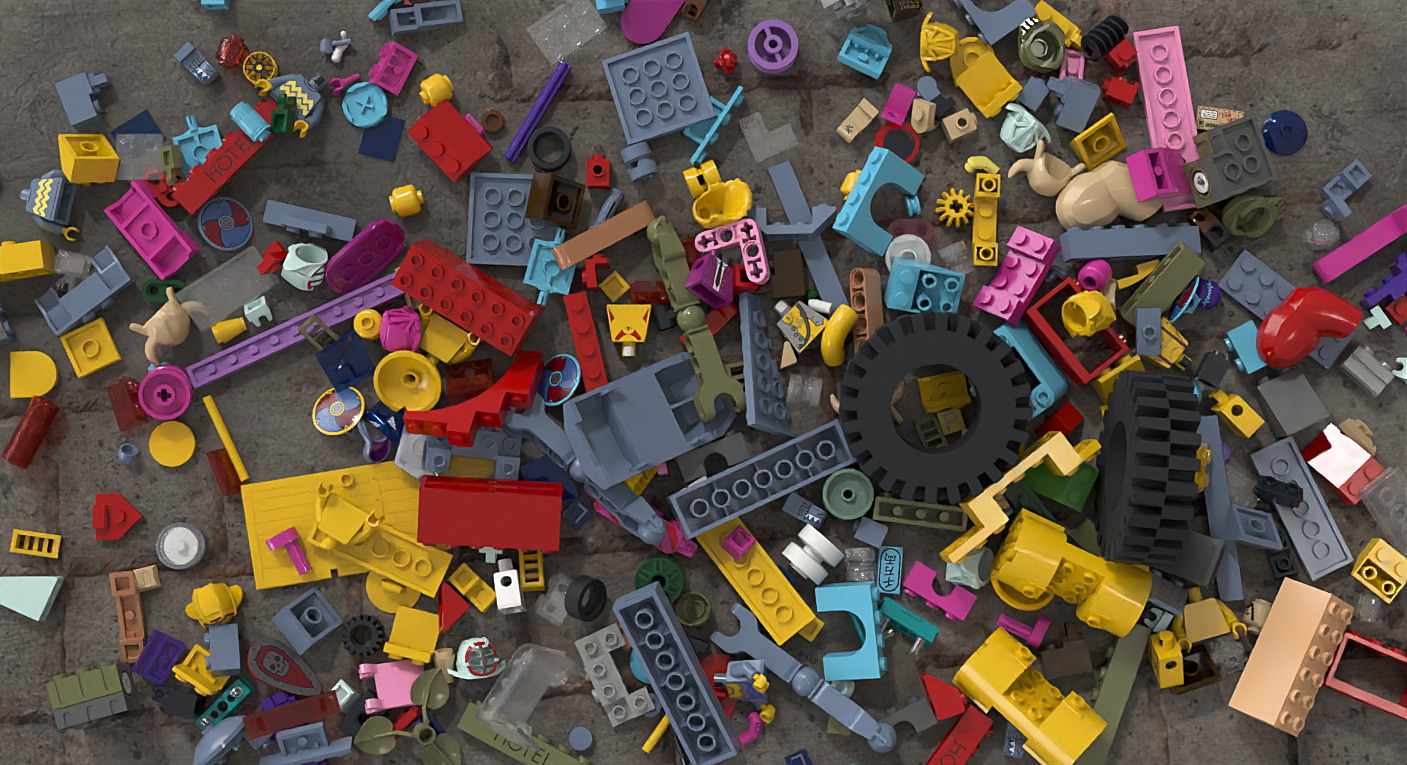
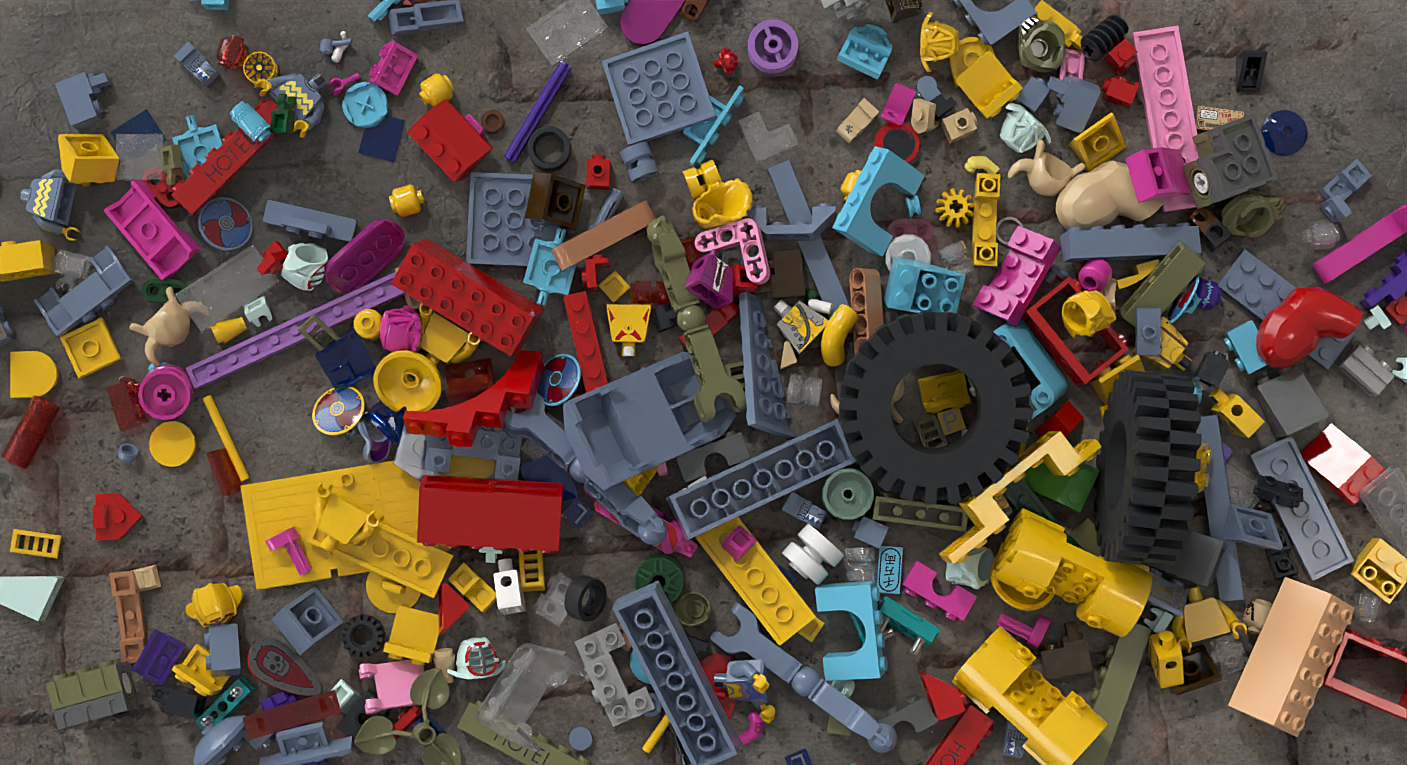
clear piece [156,523,206,569] -> none
tan plate [1338,418,1376,457] -> none
none -> light grey piece [996,217,1023,245]
none -> black slope [1236,50,1267,92]

